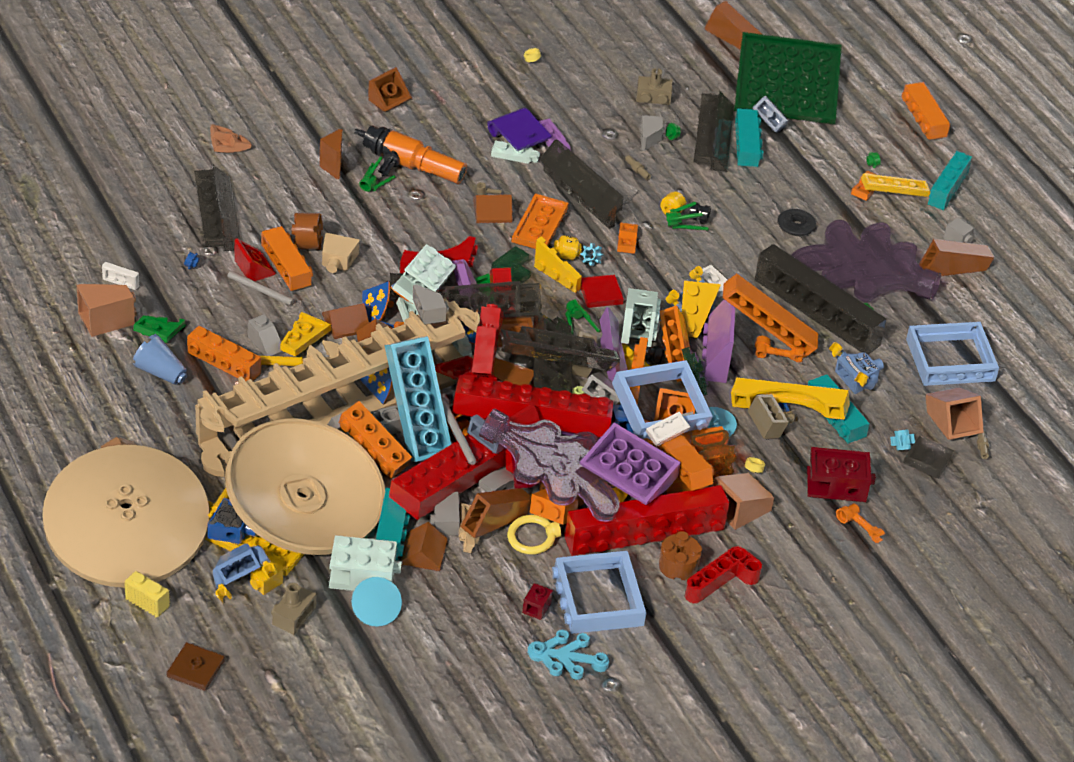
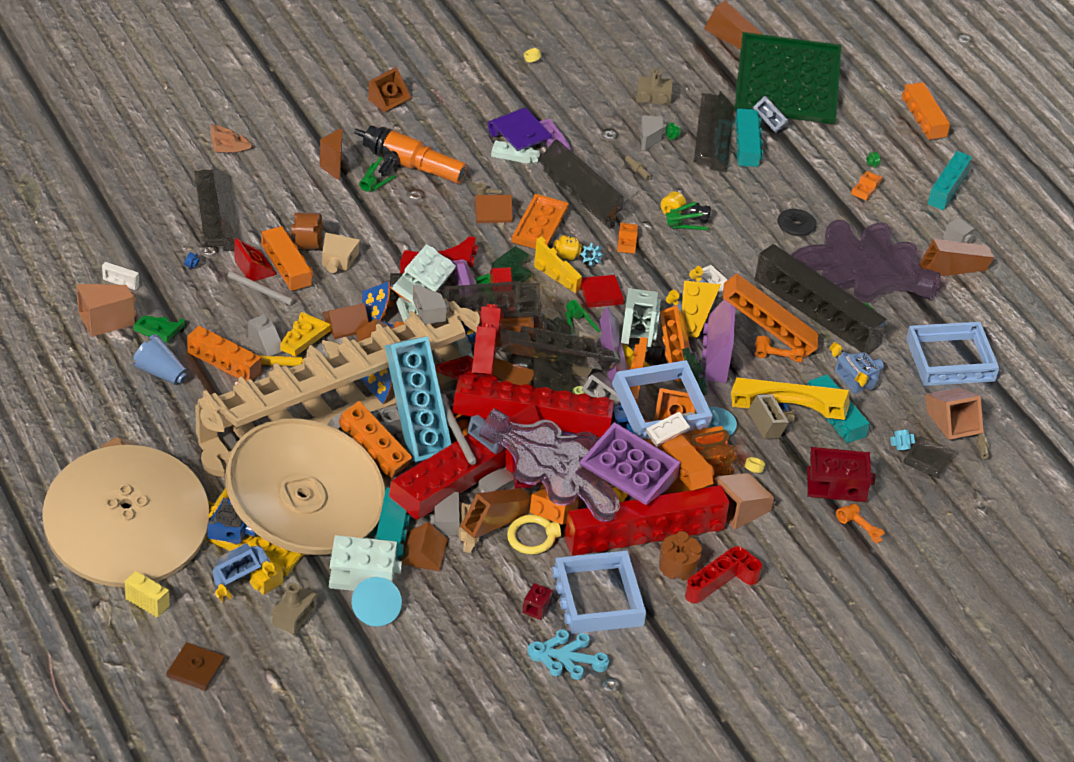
yellow tile [861,173,930,197] -> none

